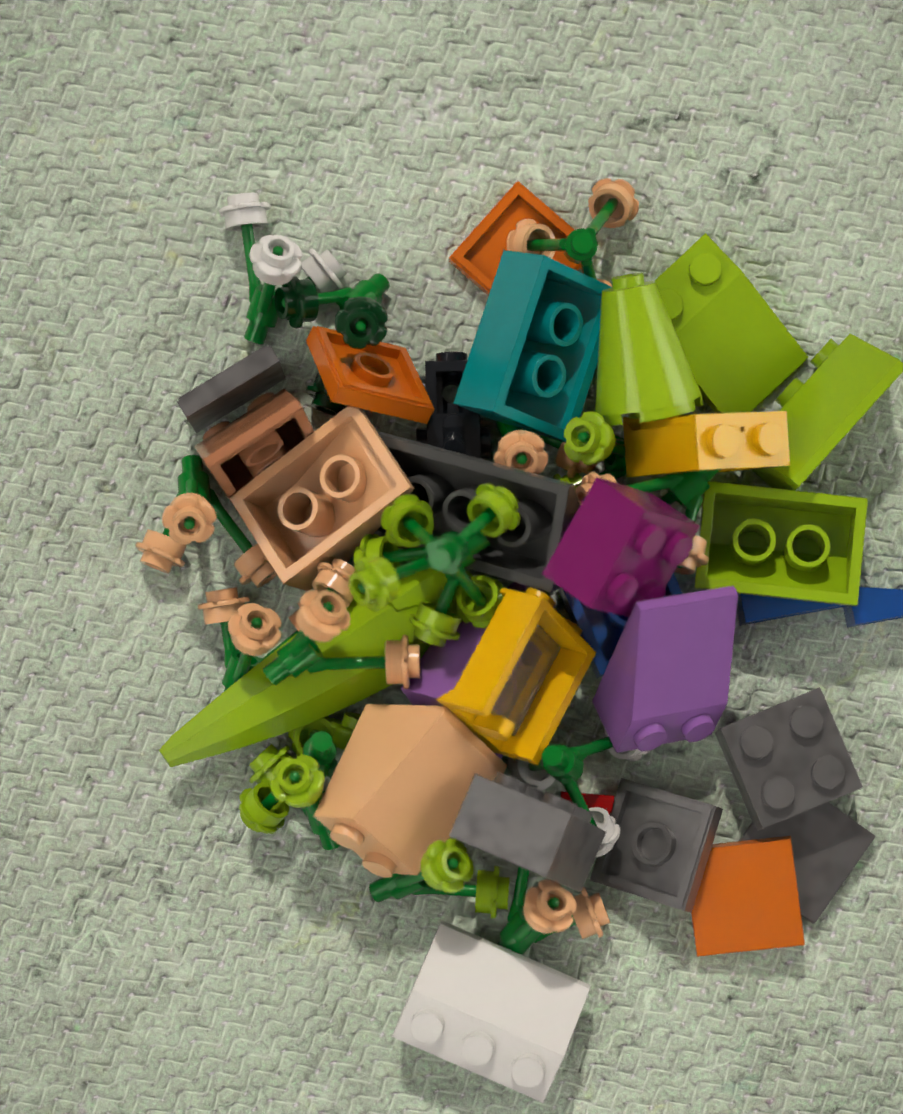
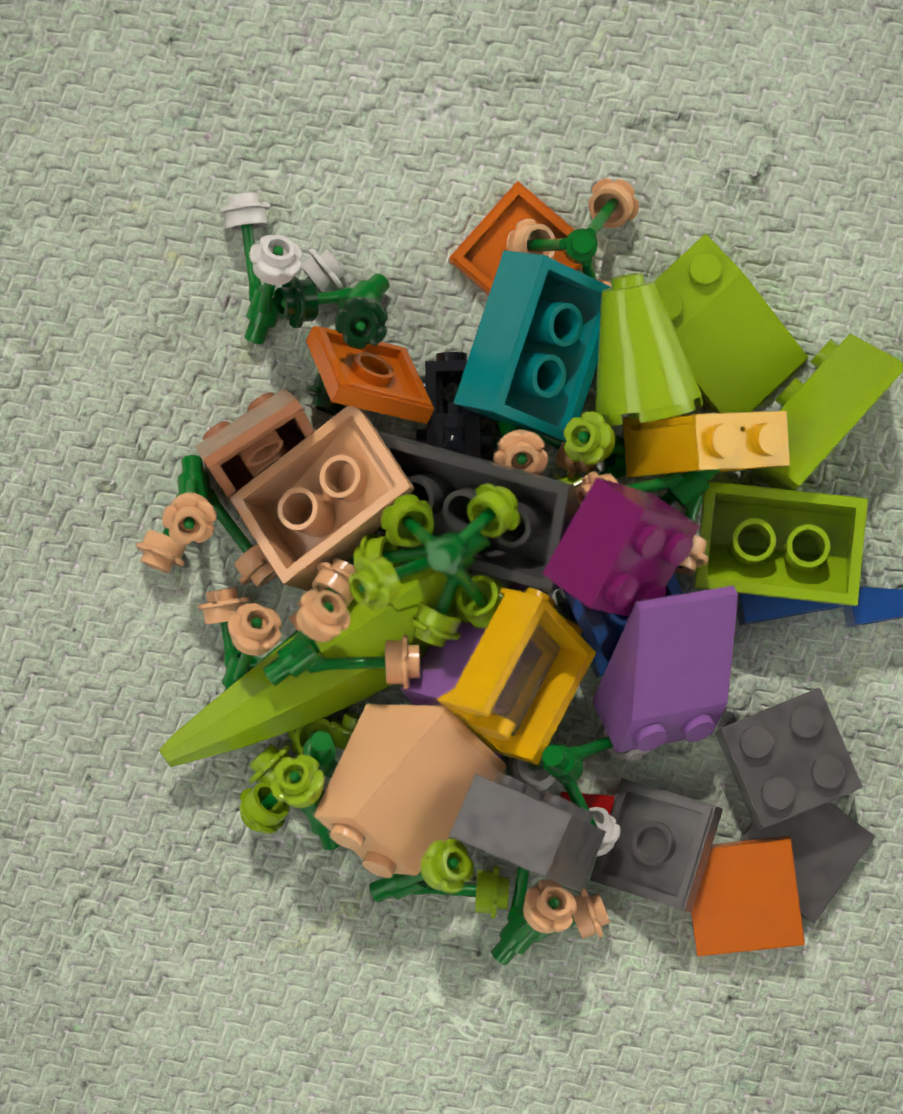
flat silver tile [177,345,286,433] -> none
white slope [392,920,591,1103] -> none

